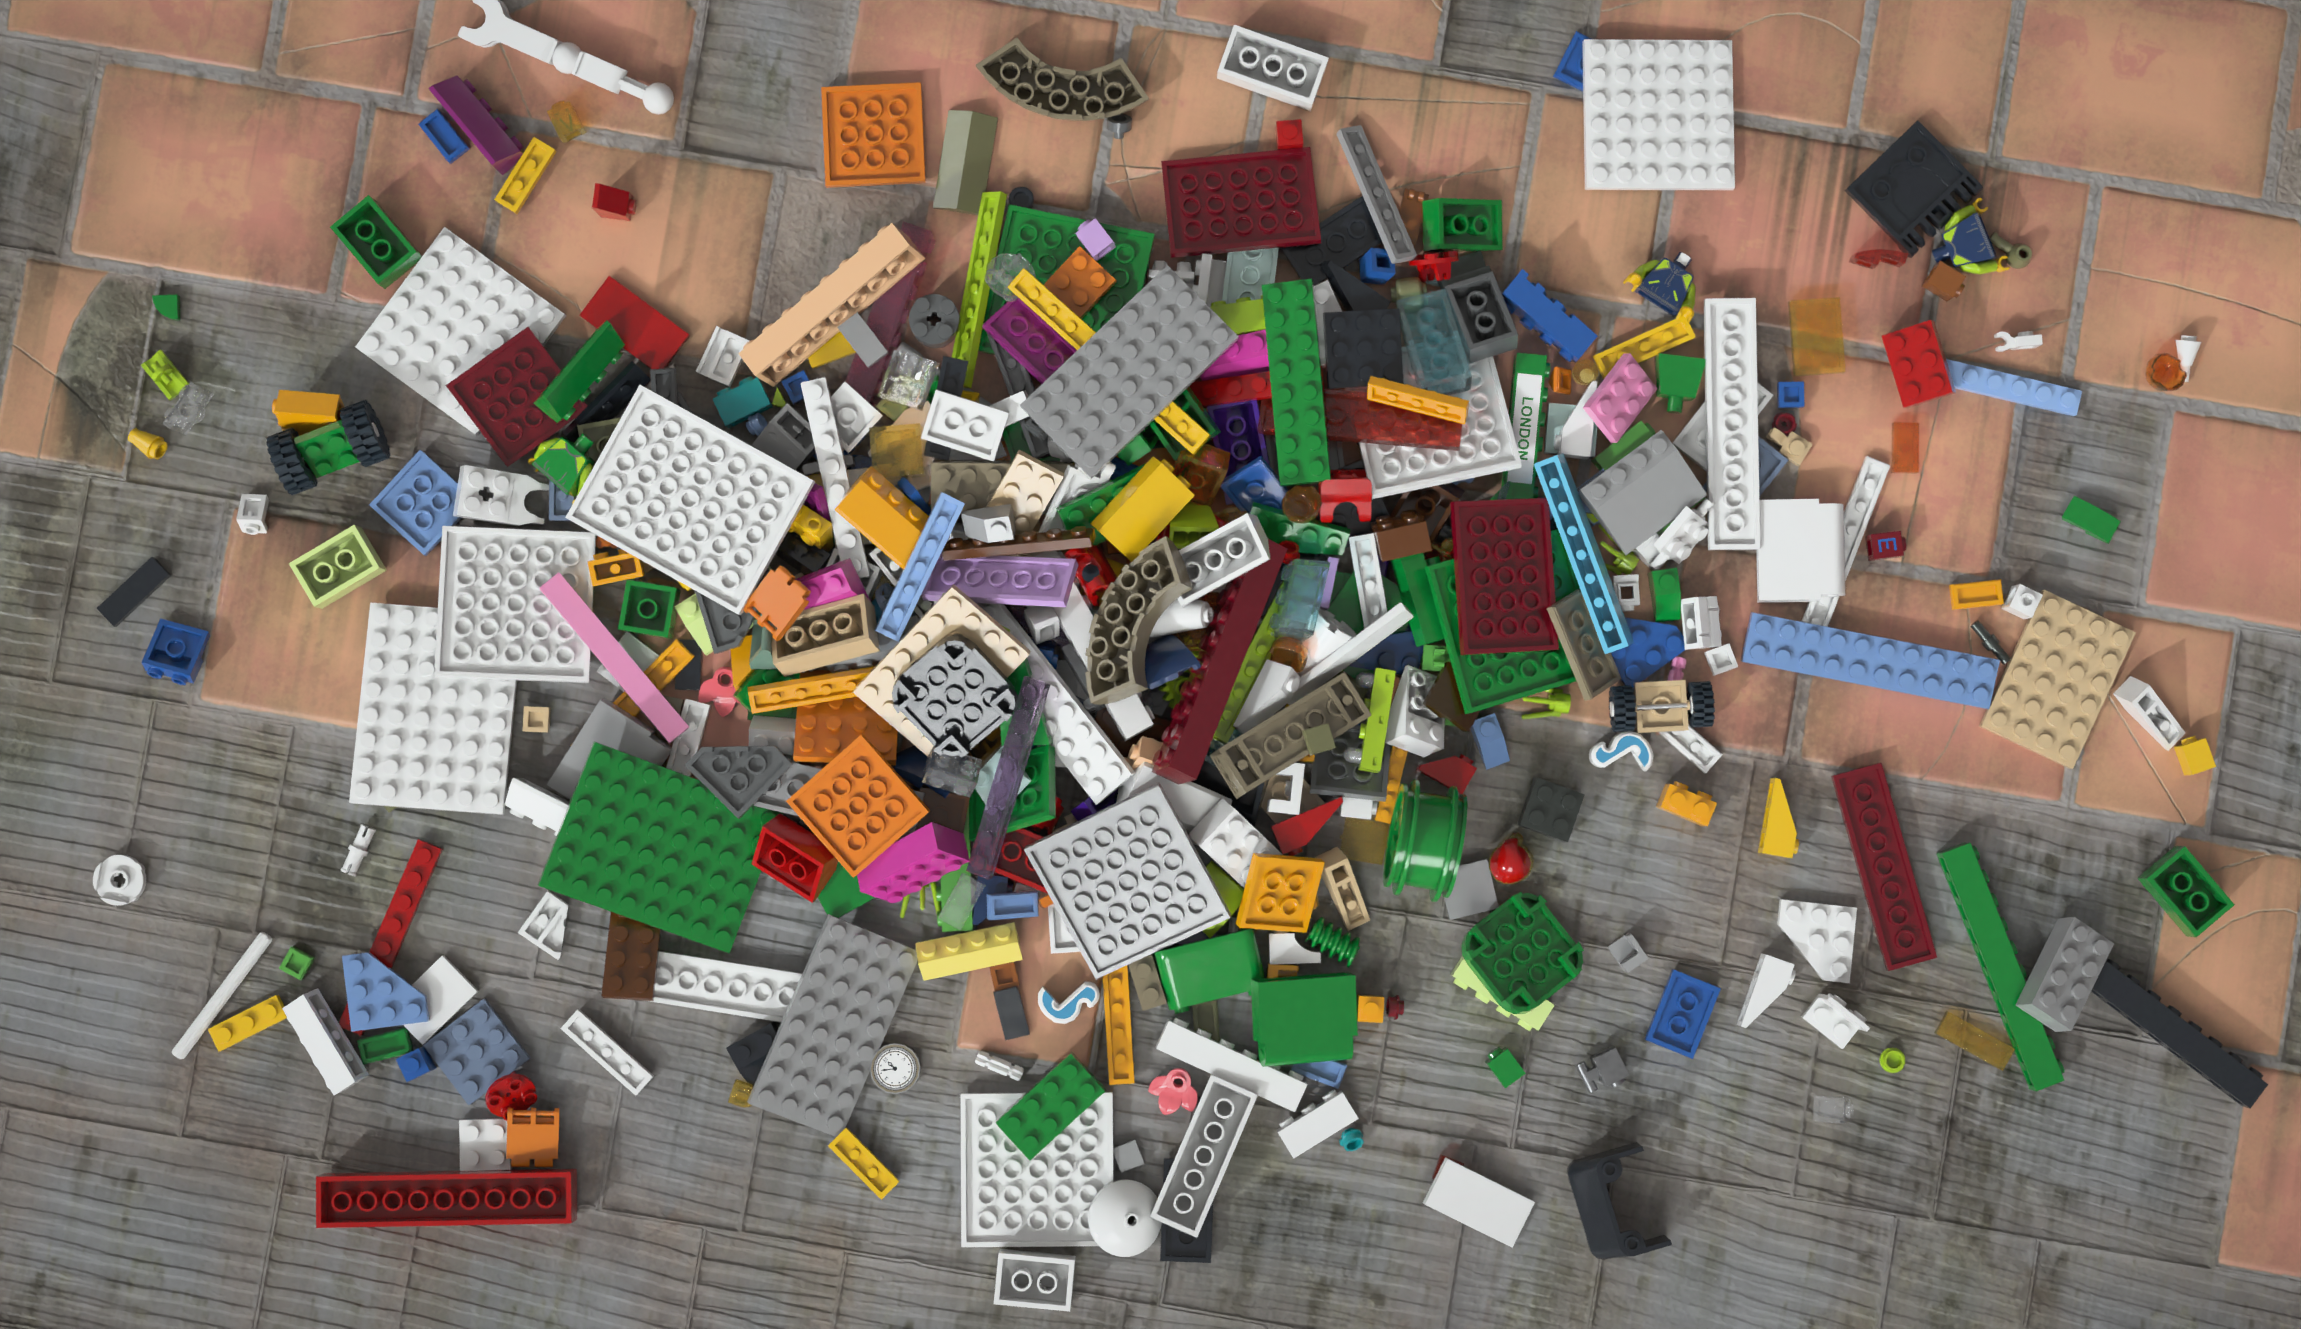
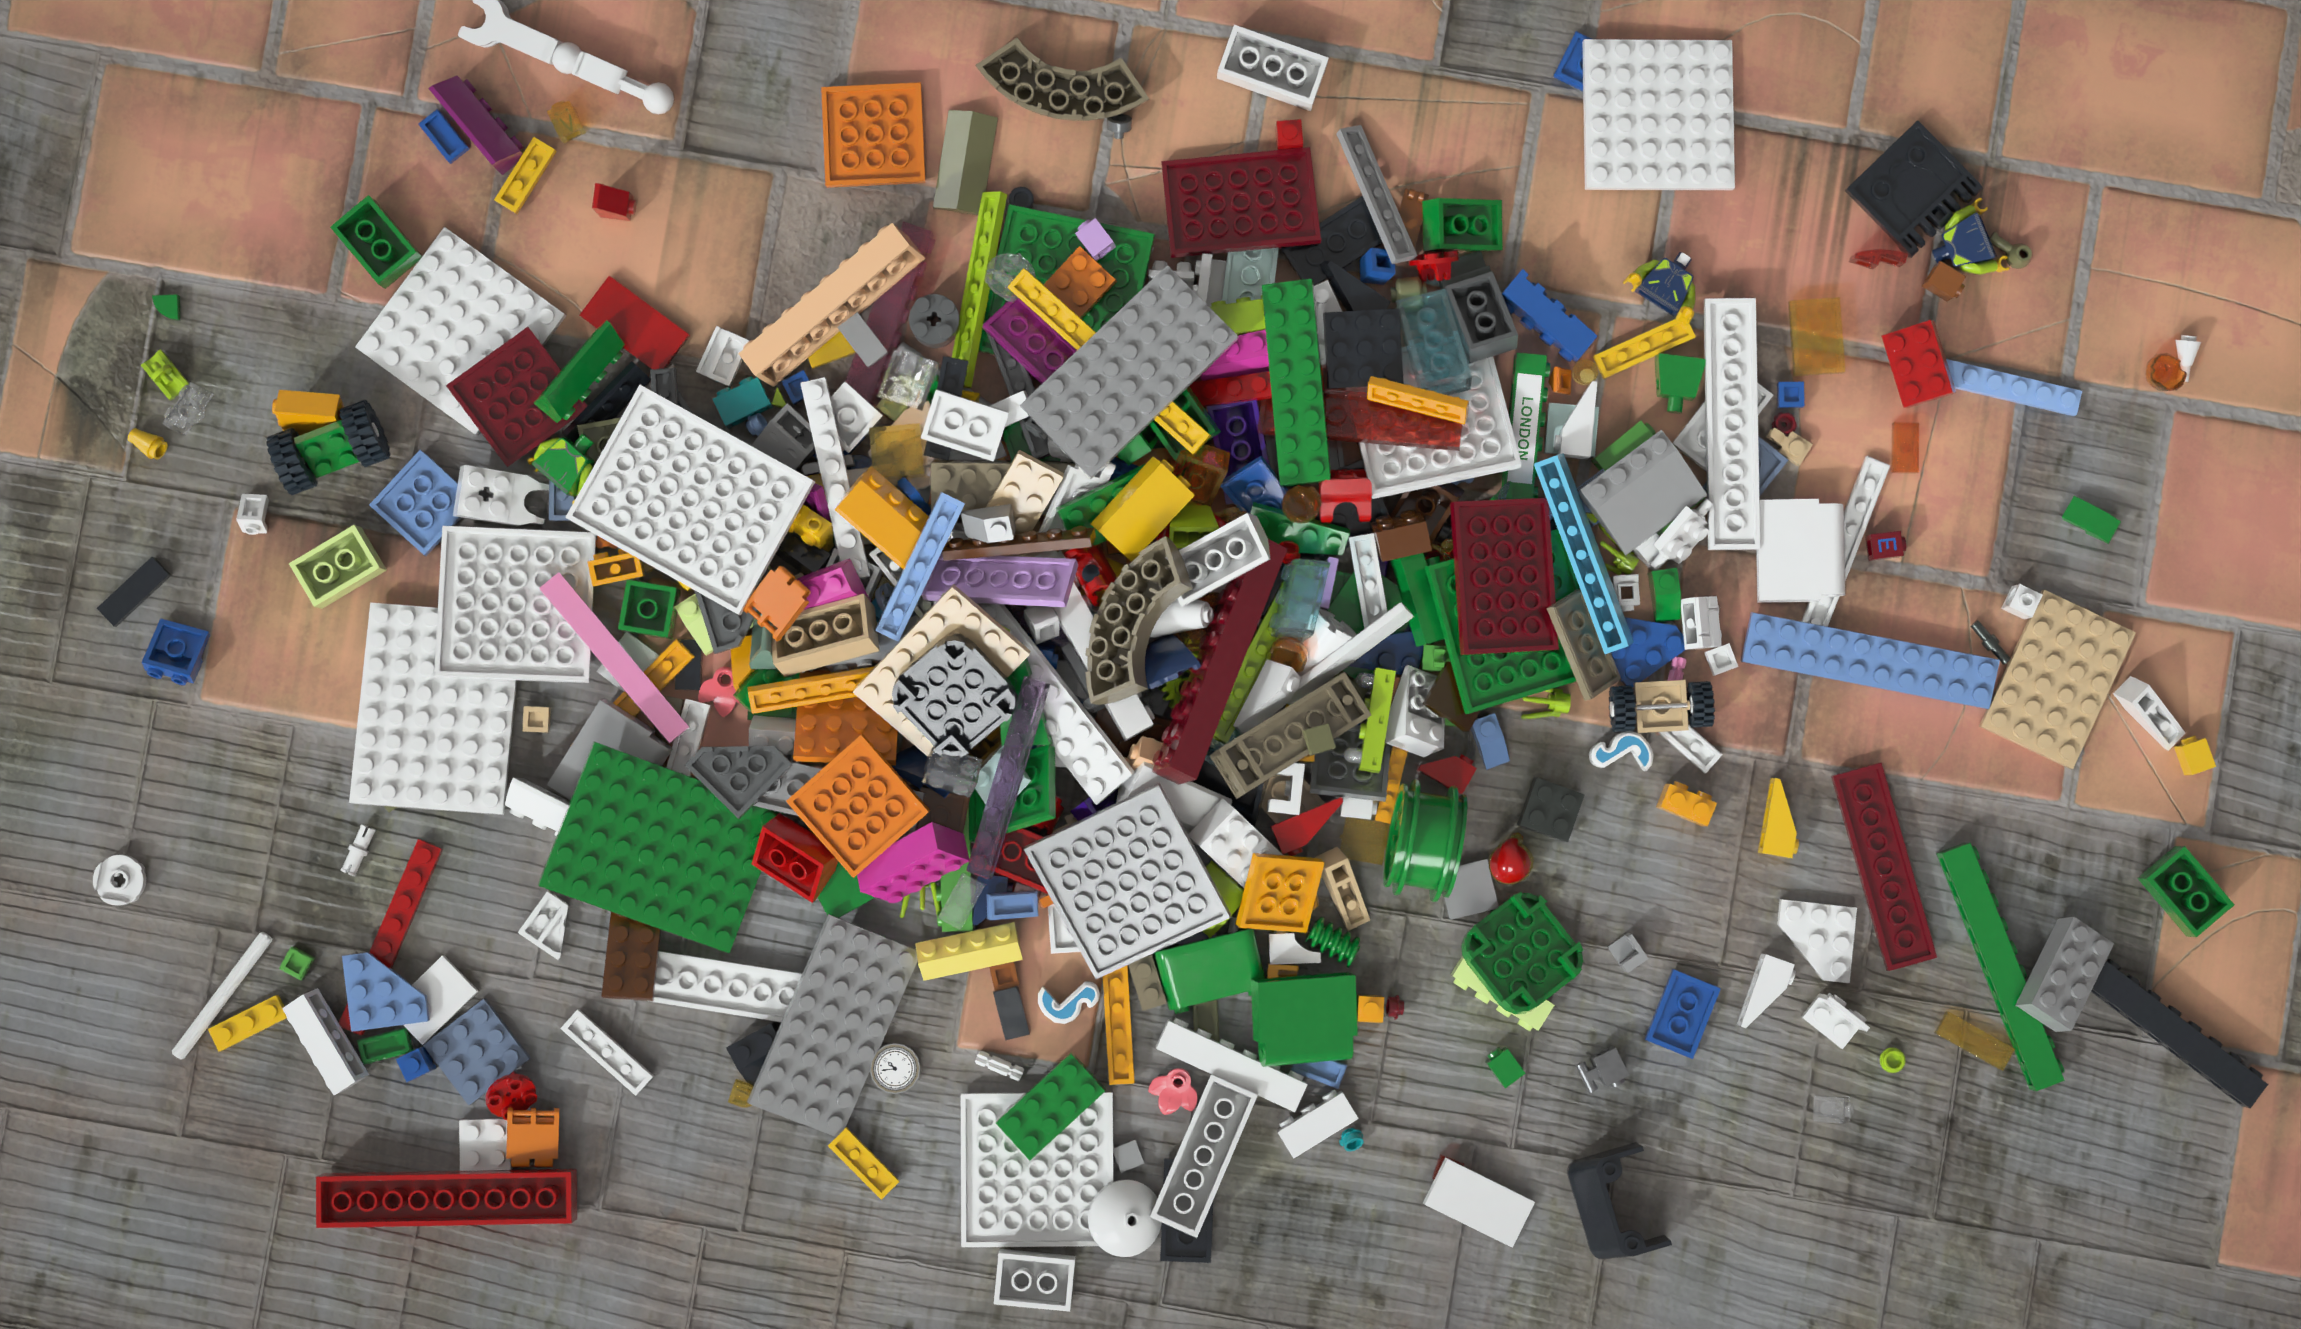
bright pink plate [1583,353,1657,443] -> none
light orange tile [1949,579,2004,610] -> none
white plate [1994,331,2043,352] -> none

